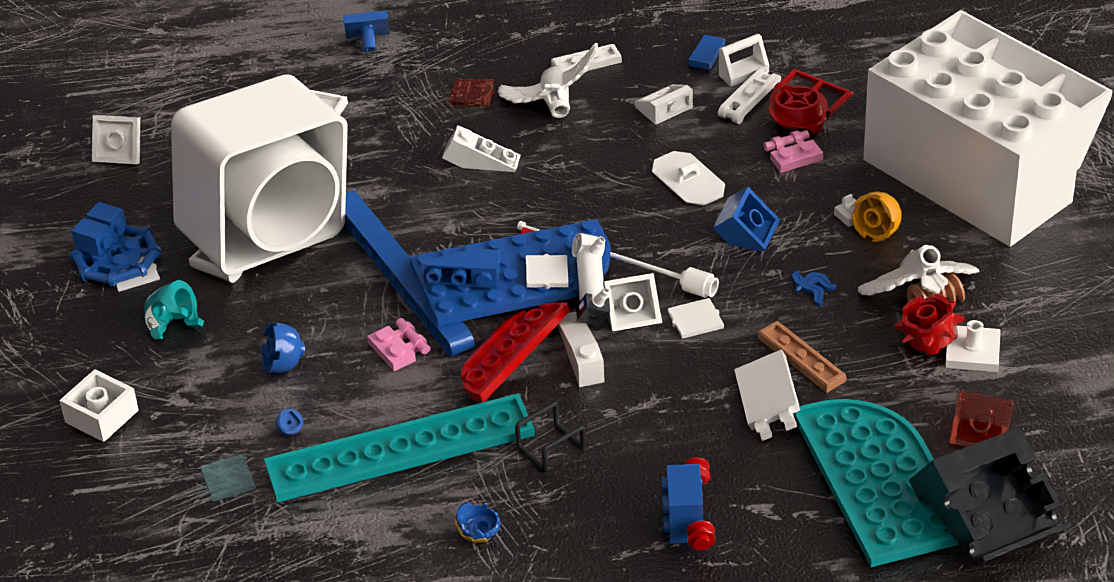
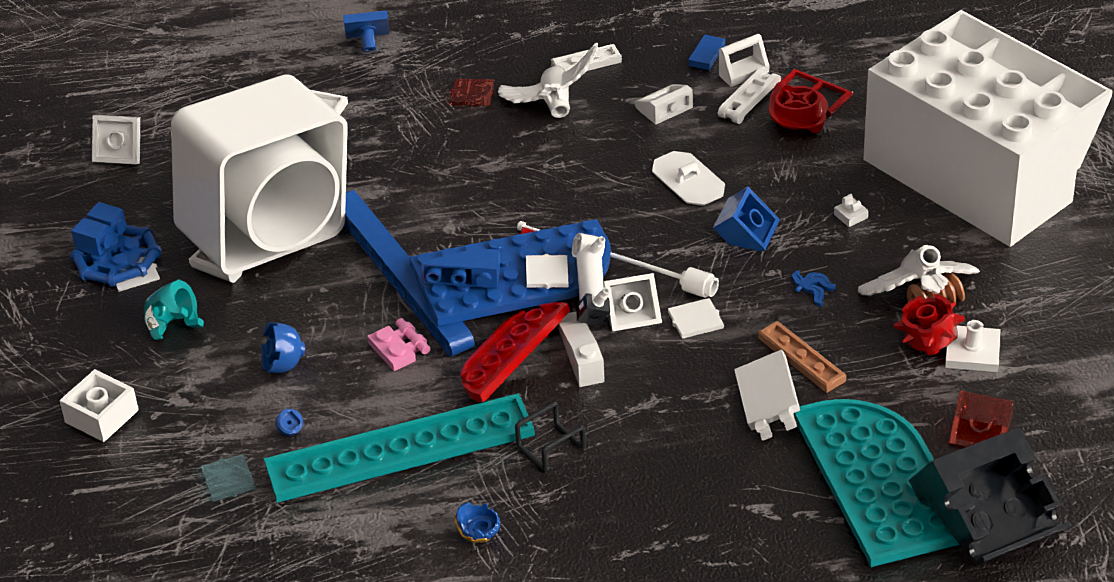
white slope [442,125,520,172] -> none
blue brick [662,457,716,550] -> none
bright pink plate [763,130,823,173] -> none
light orange cylinder [852,191,902,242] -> none

